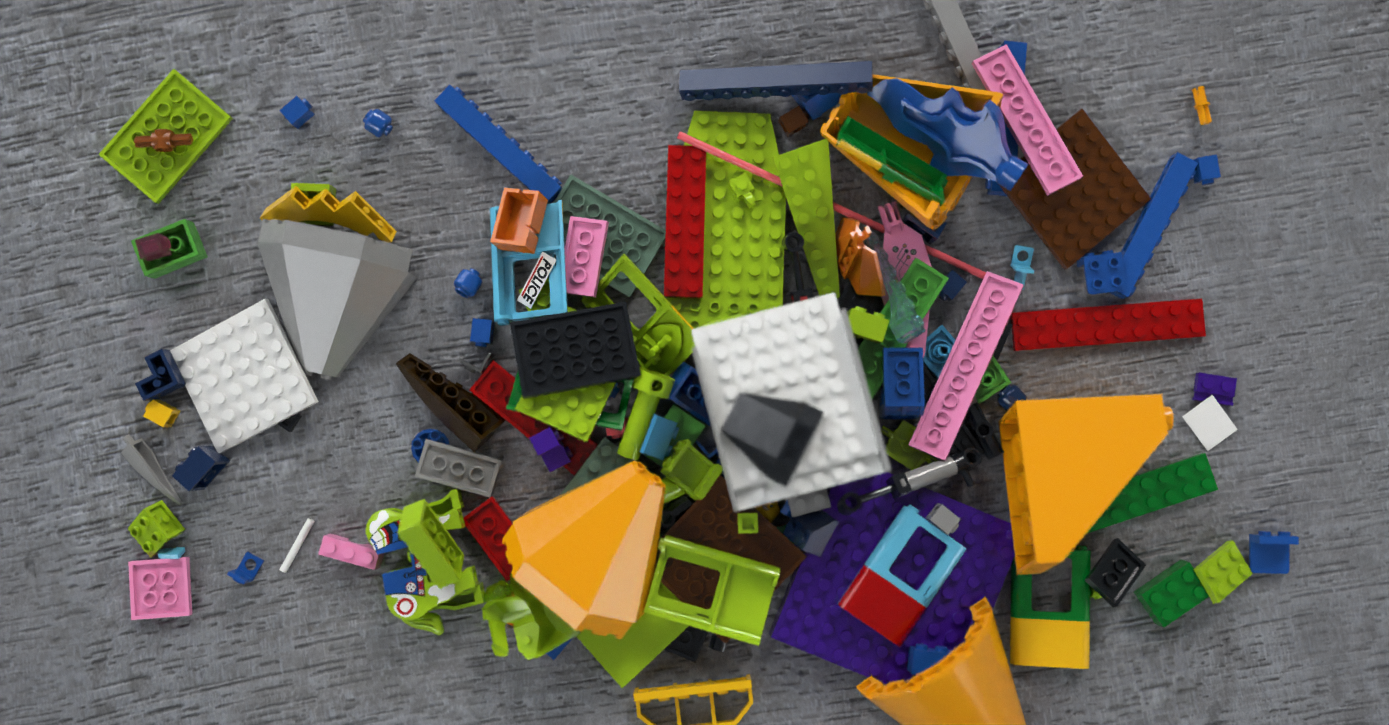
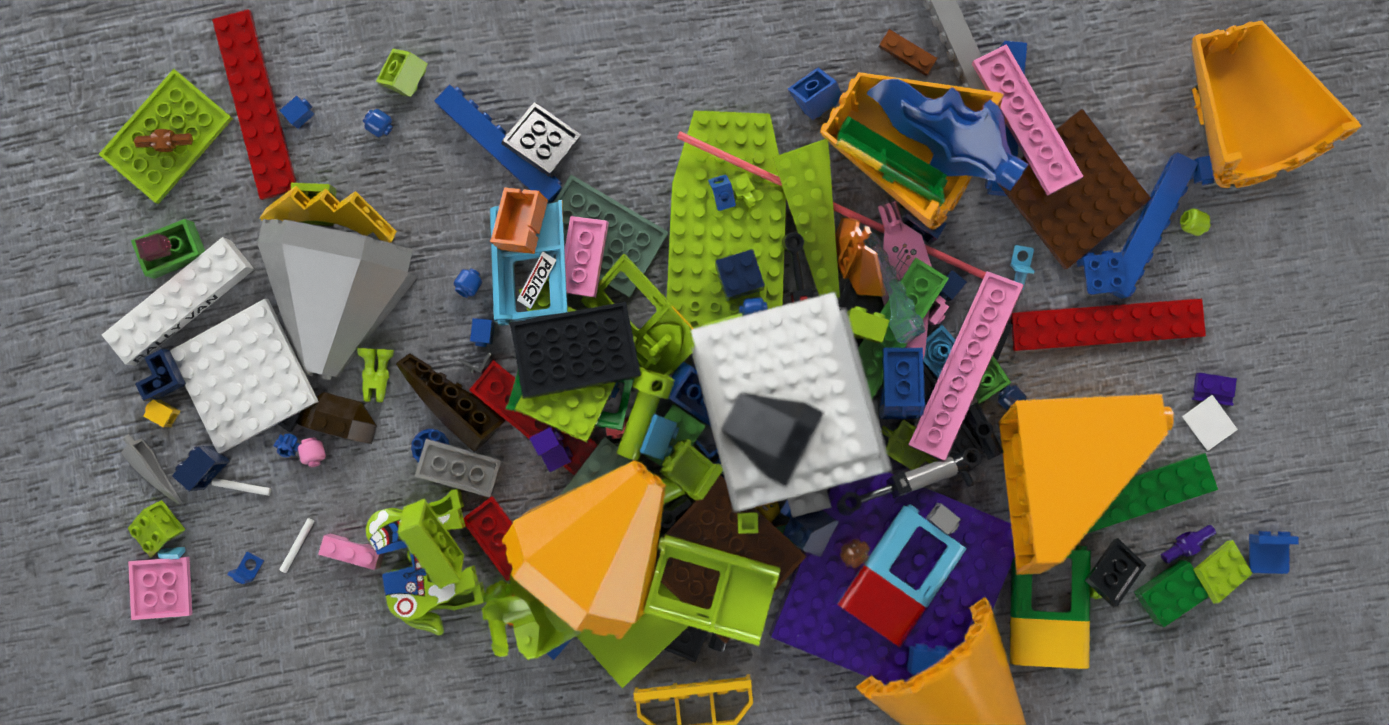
red plate [664,145,706,298] -> none
dark blue brick [679,61,873,101] -> none
reddish brown brick [778,106,809,137] -> none
none -> white brick [102,237,255,366]
none -> red plate [212,9,297,200]
none -> white bar [212,478,271,496]
none -> blue gear [274,433,300,457]
none -> dark brown wedge [298,392,377,444]
none -> bright pink head [298,438,326,467]
none -> lime piece [357,348,394,403]
none -> lime slope [376,49,428,97]
none -> plate [501,102,581,177]
none -> blue bracket [708,175,736,211]
none -> dark blue brick [715,249,765,301]
none -> blue head [739,297,768,316]
none -> clear orange head [839,538,870,568]
none -> dark orange plate [878,29,937,76]
none -> bright pink bracket [928,295,949,325]
none -> dark purple pin [1160,525,1217,564]
none -> lime head [1180,208,1211,236]
none -> light orange cone [1191,20,1362,188]

